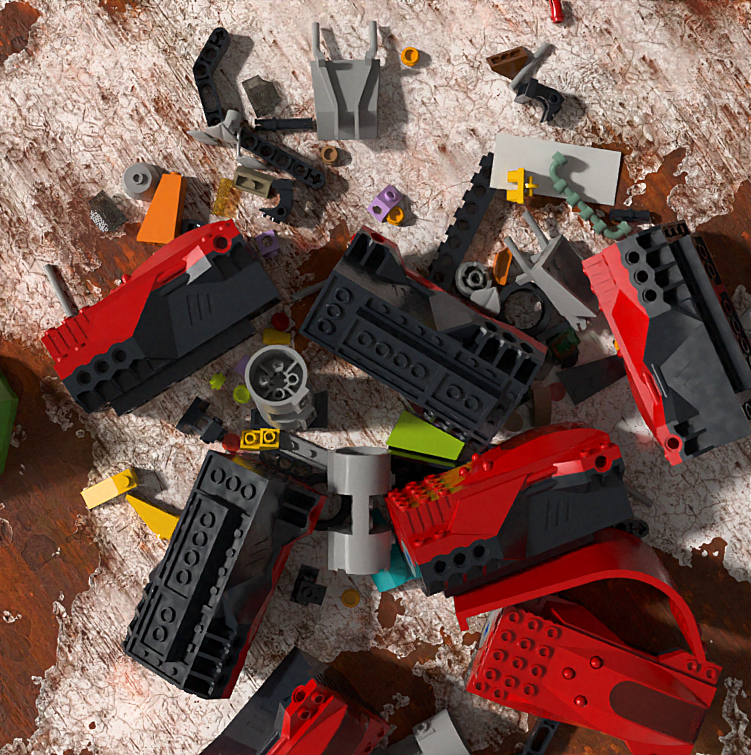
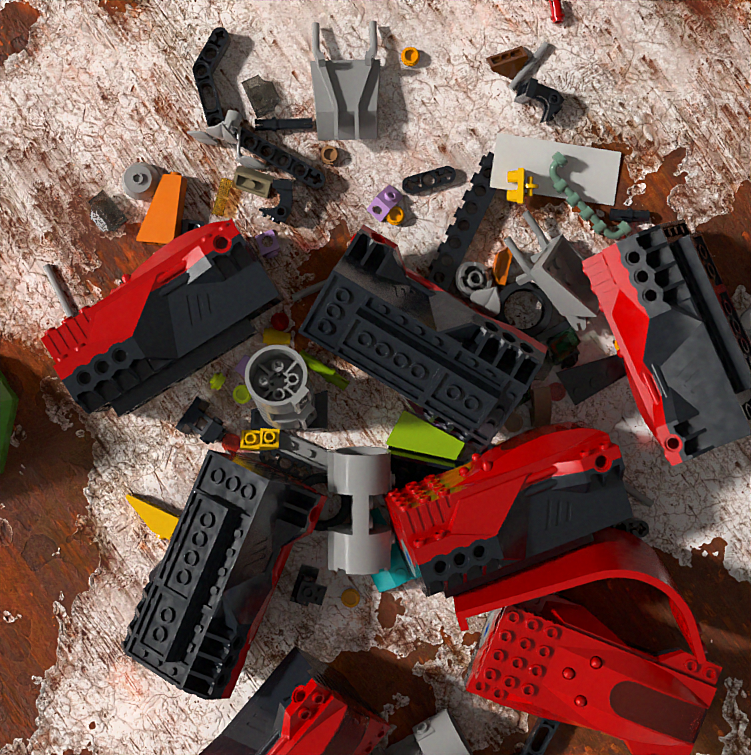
yellow slope [81,467,141,509] -> none
none -> lime pin [299,349,350,391]
none -> black beam [402,166,456,195]

